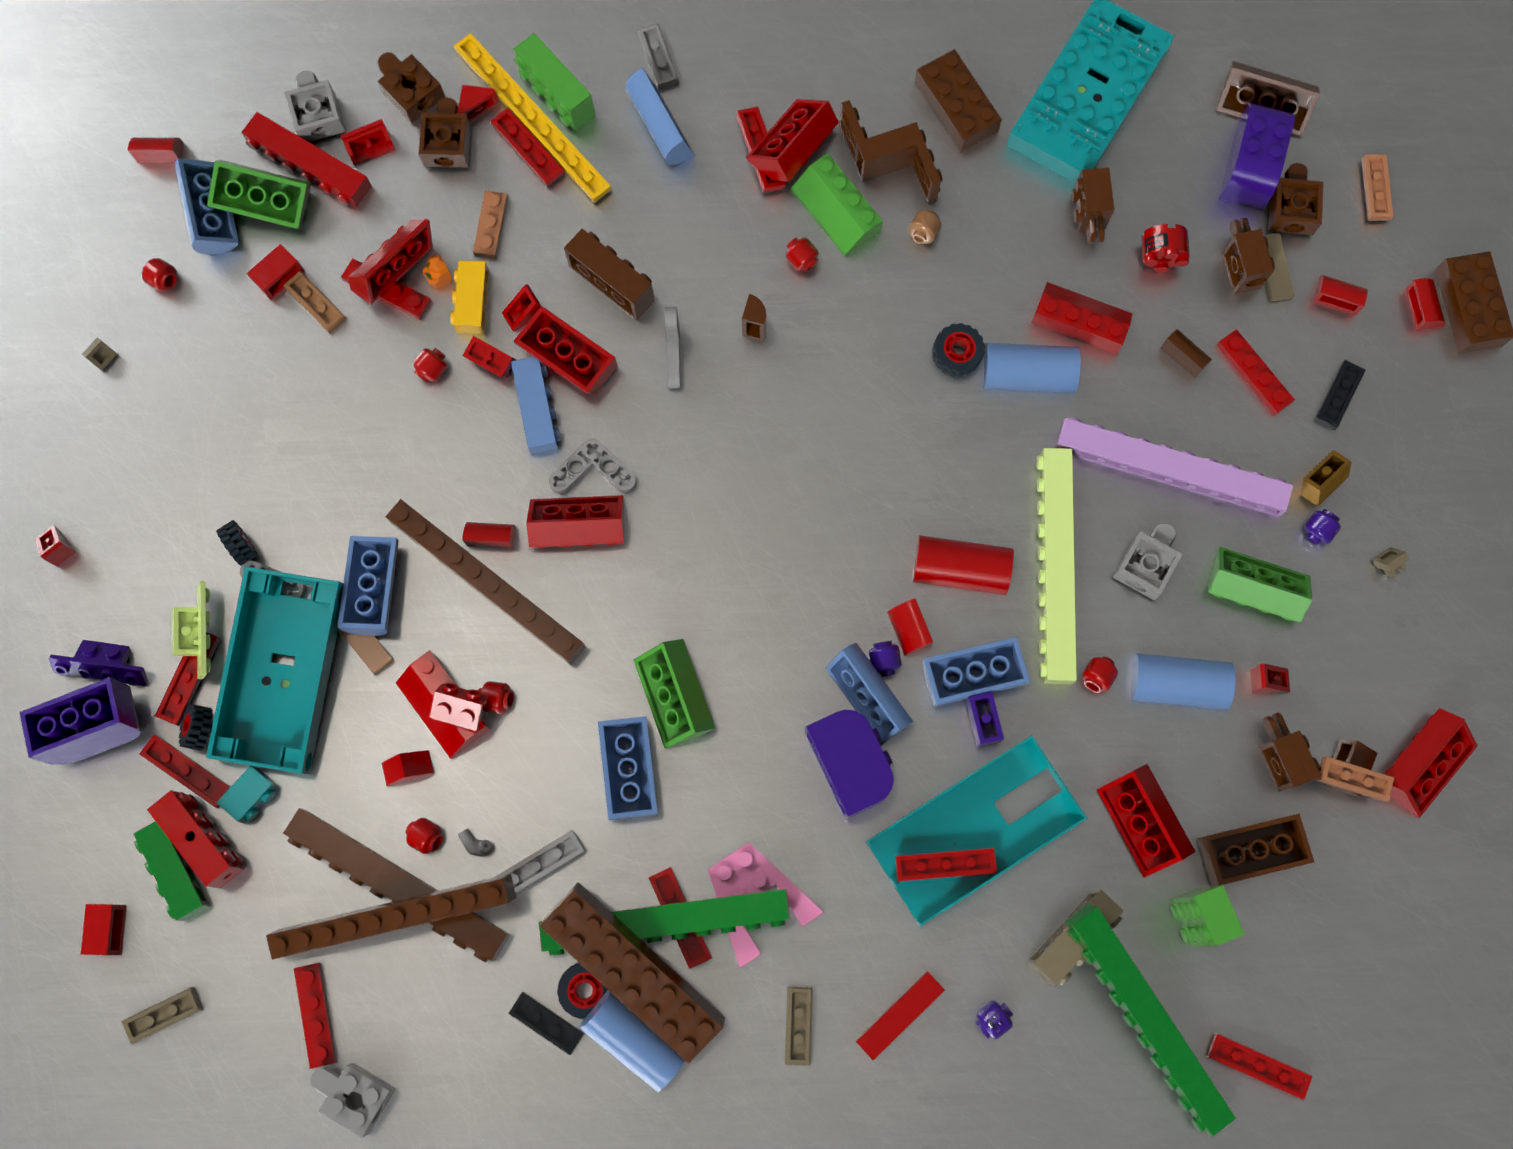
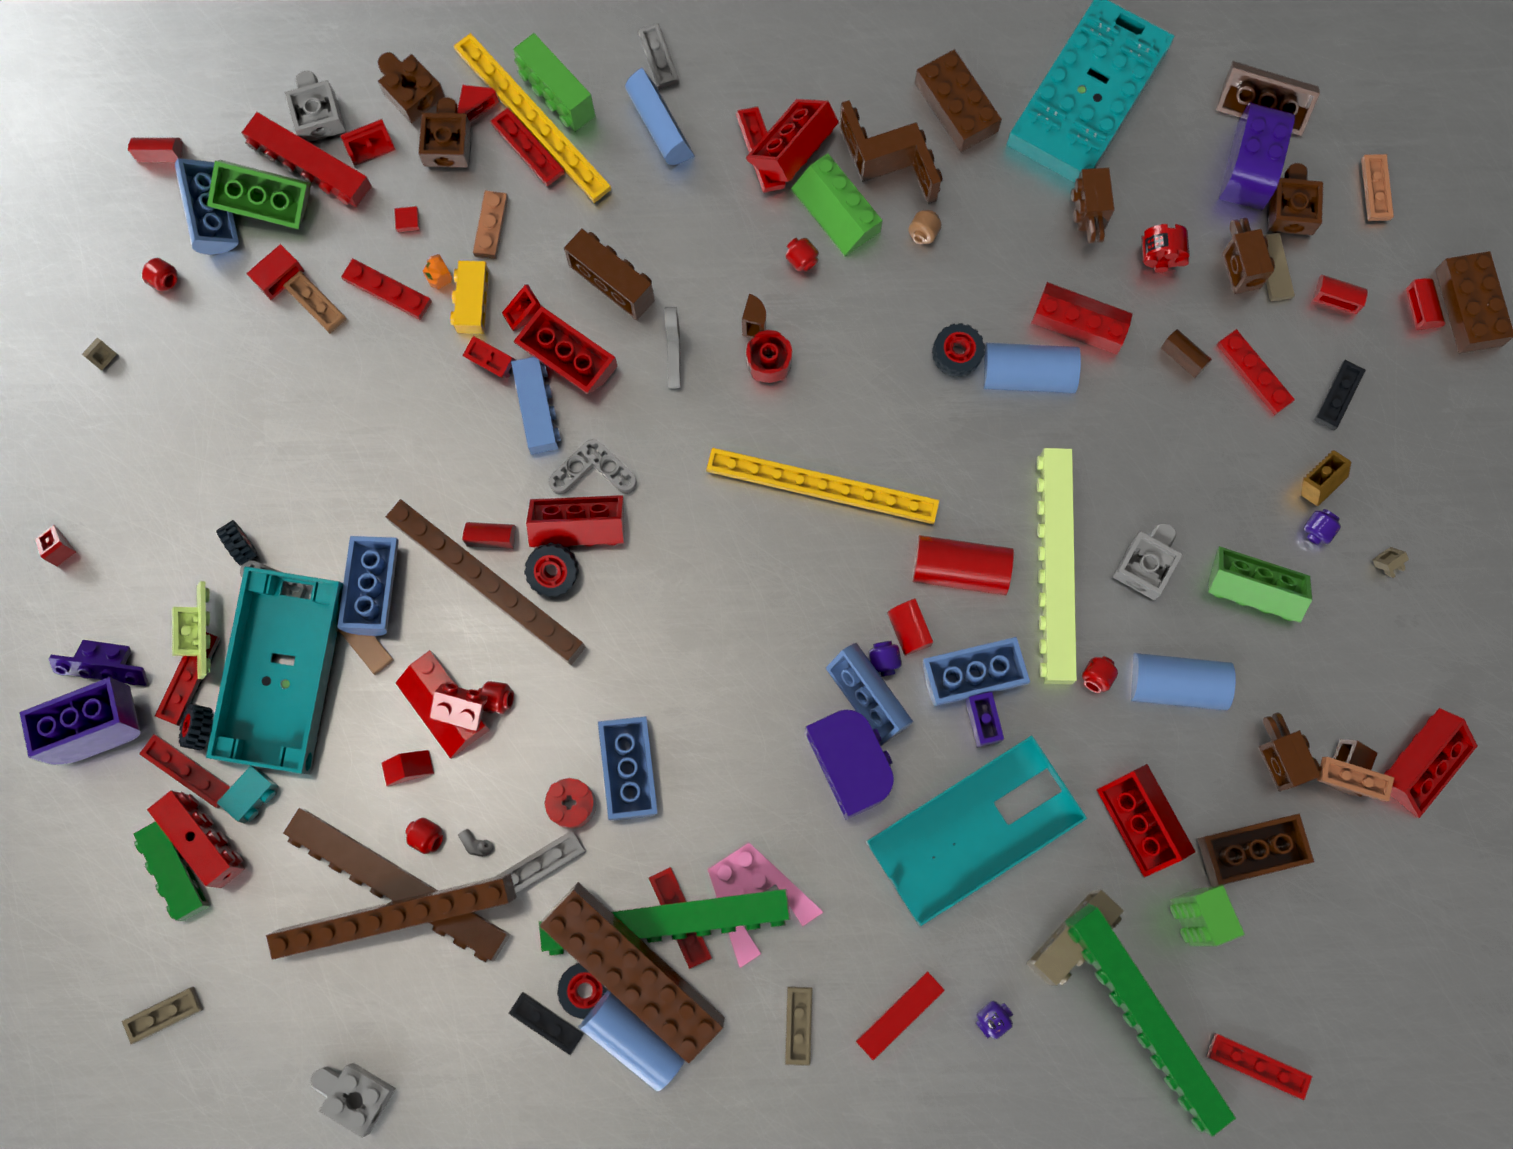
red brick [80,904,127,955] -> none
red plate [293,963,337,1069] -> none
red slope [348,218,433,305] -> none
red head [413,348,448,383] -> none
bright green slope [633,639,715,749] -> none
red plate [895,848,997,882] -> none
lavender brick [1055,418,1293,517] -> none
red slope [1250,663,1290,693] -> none
none -> red tile [394,206,420,232]
none -> black wheel [524,543,579,597]
none -> red brick [544,778,596,829]
none -> yellow plate [706,447,939,525]
none -> red brick [746,330,792,383]

